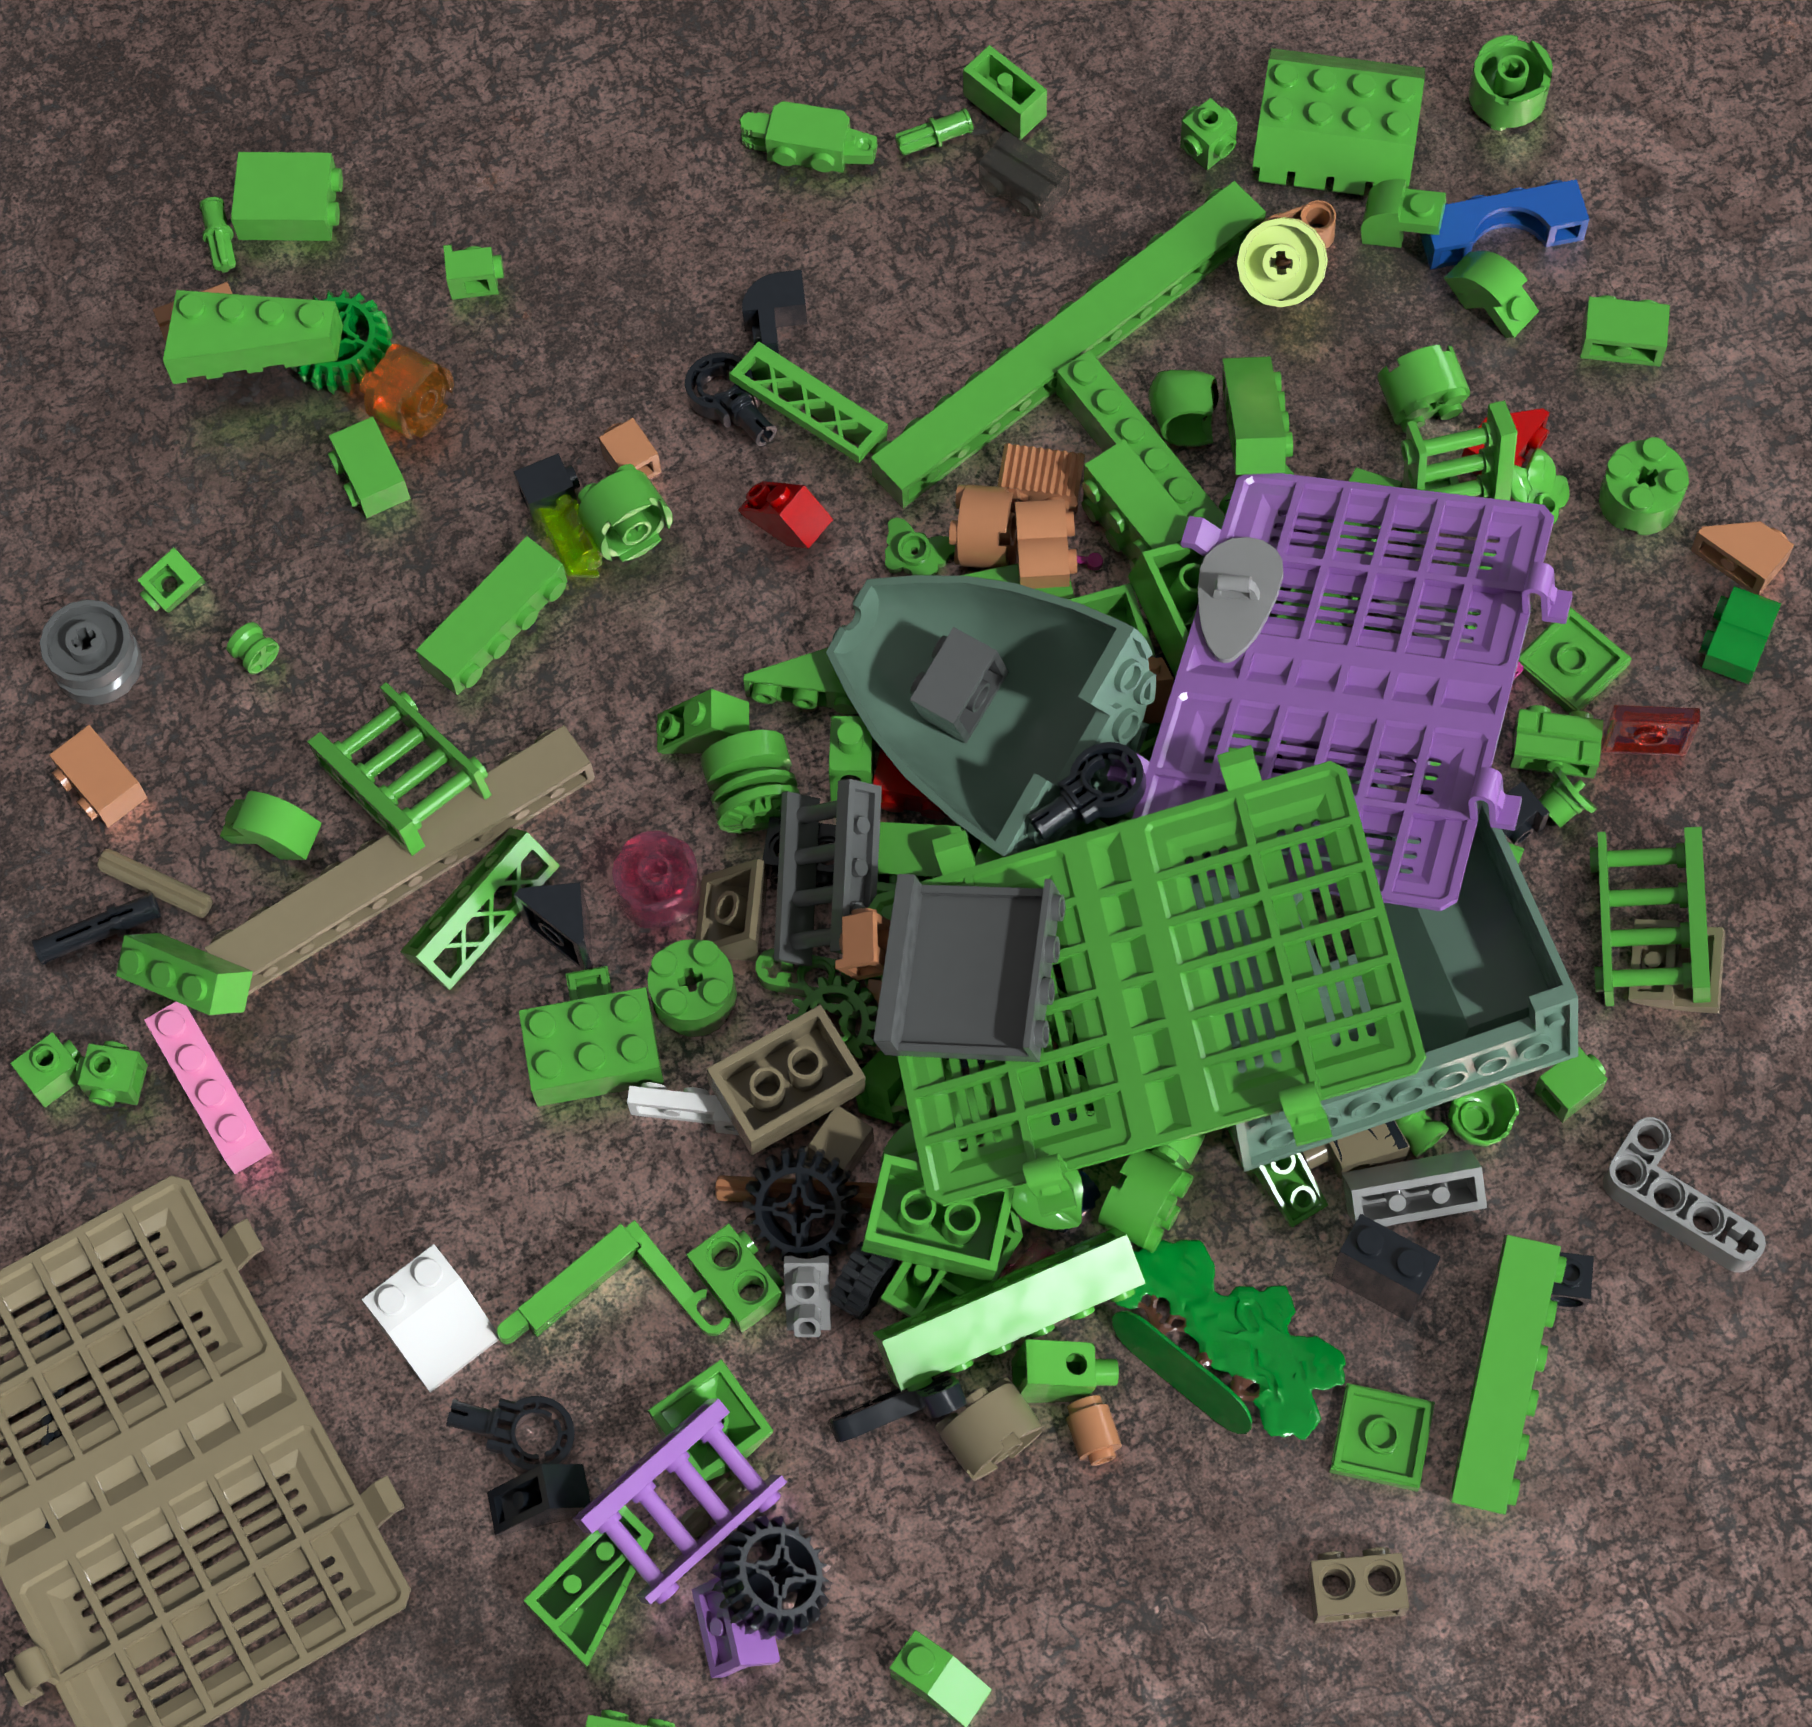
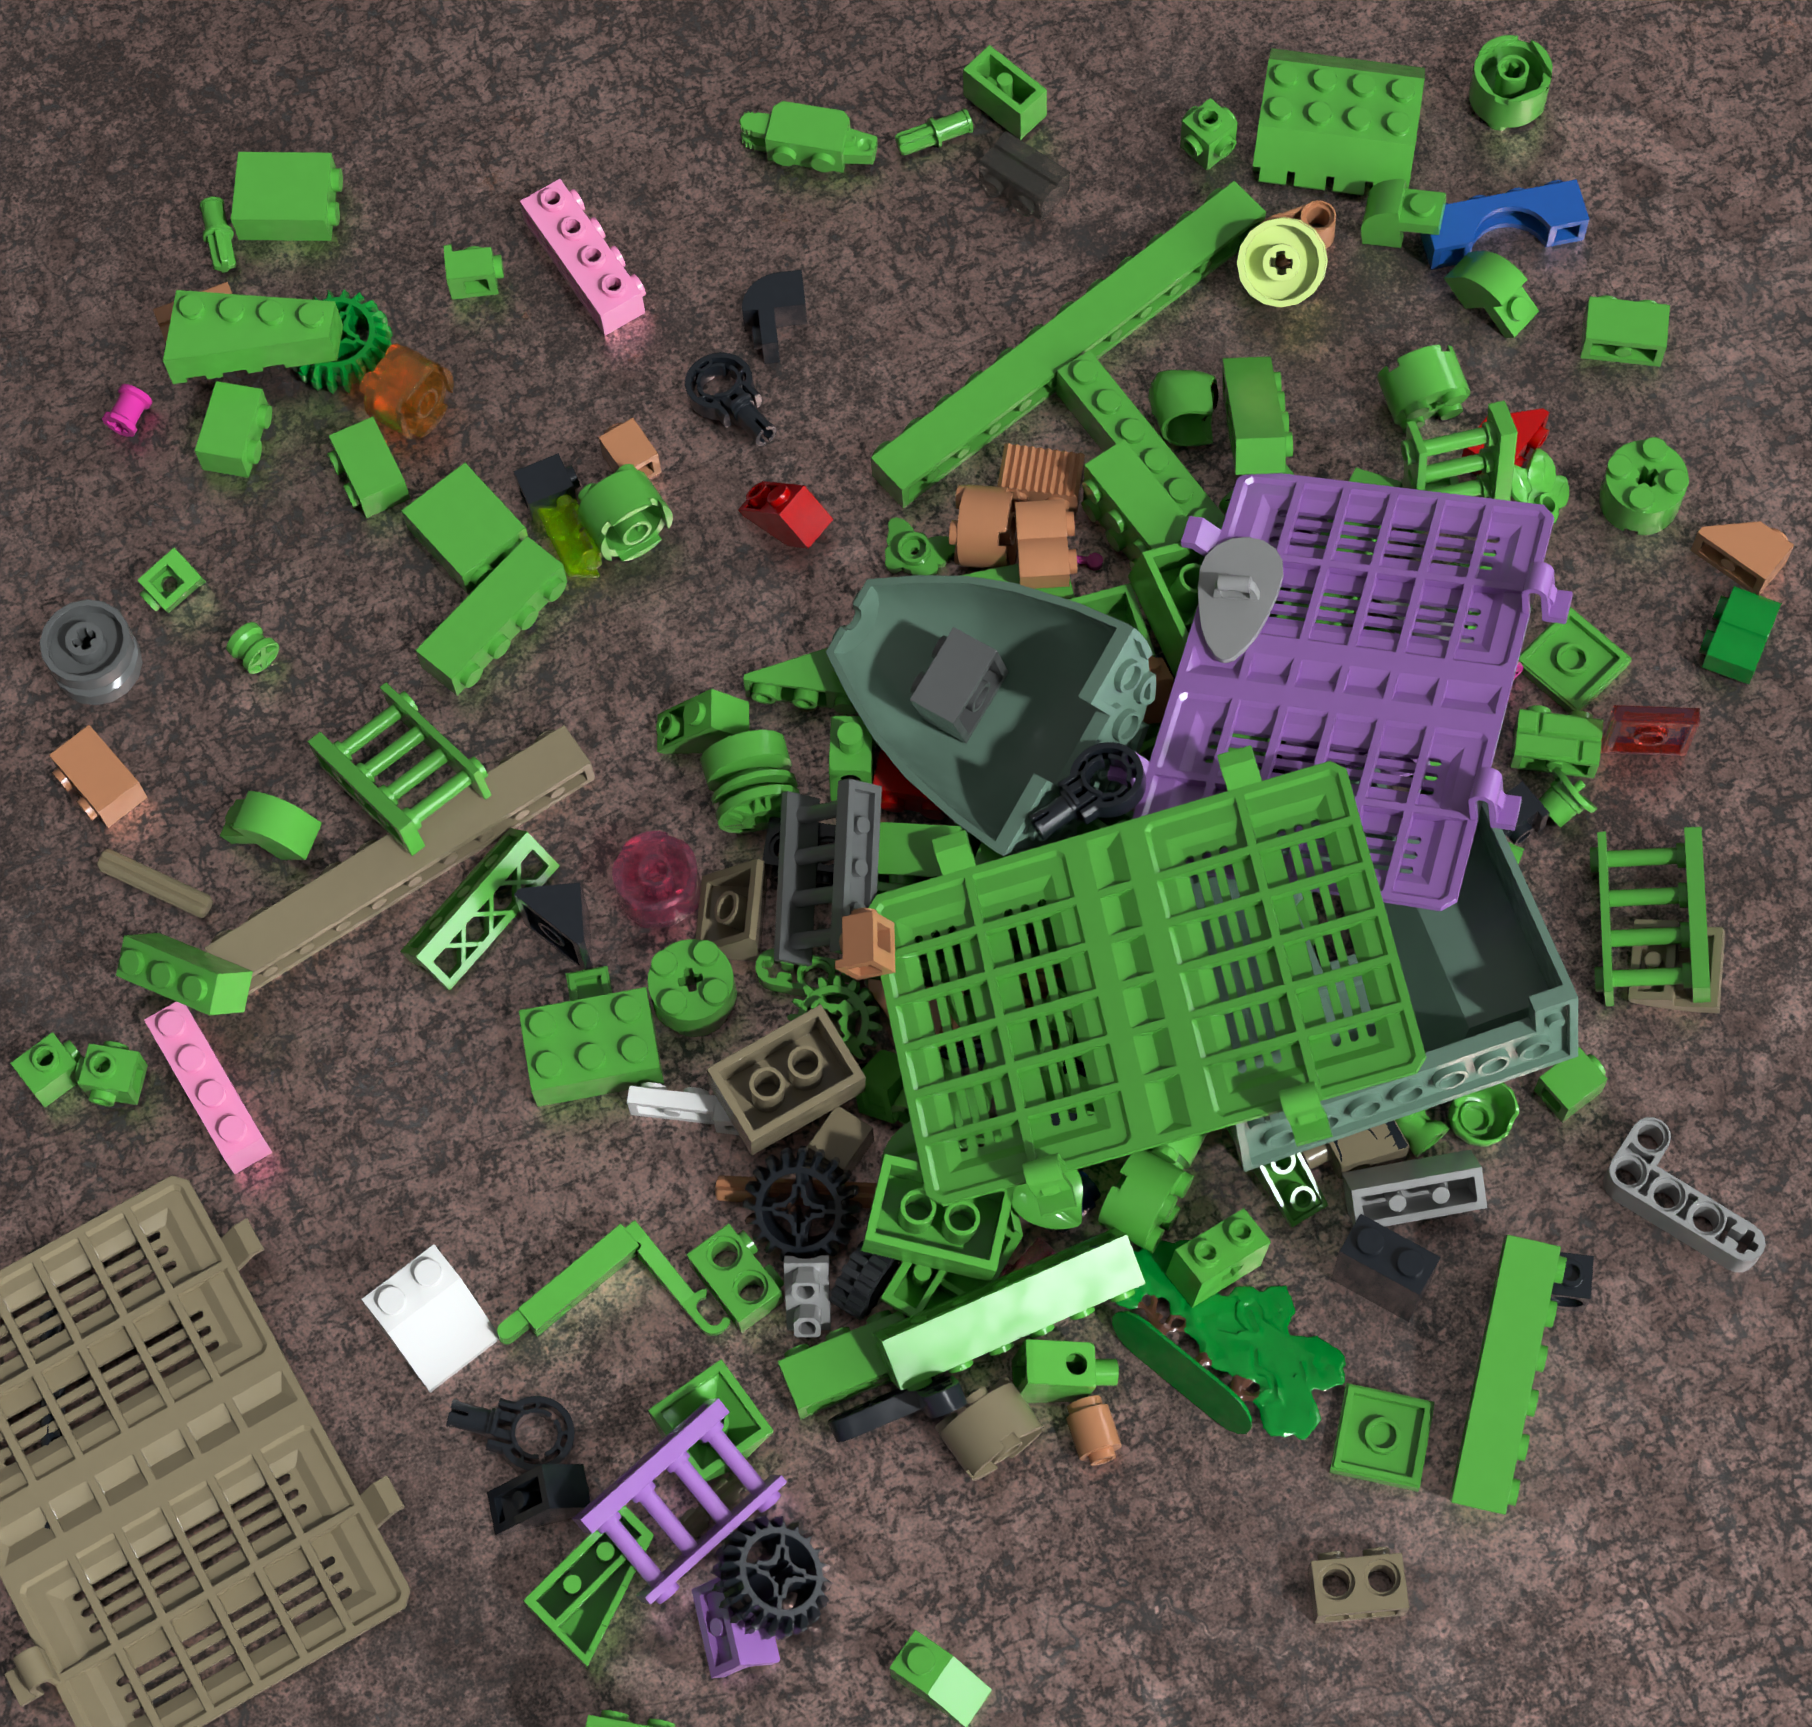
black pin [32,892,162,965] -> none
bright green fence [729,341,888,463] -> none
dark grey panel [873,874,1066,1062] -> none
none -> dark pink bush [102,384,153,437]
none -> bright green brick [195,381,272,478]
none -> bright green brick [401,463,528,594]
none -> bright pink brick [520,179,646,336]
none -> bright green brick [778,1310,905,1420]
none -> bright green brick [1166,1208,1271,1308]

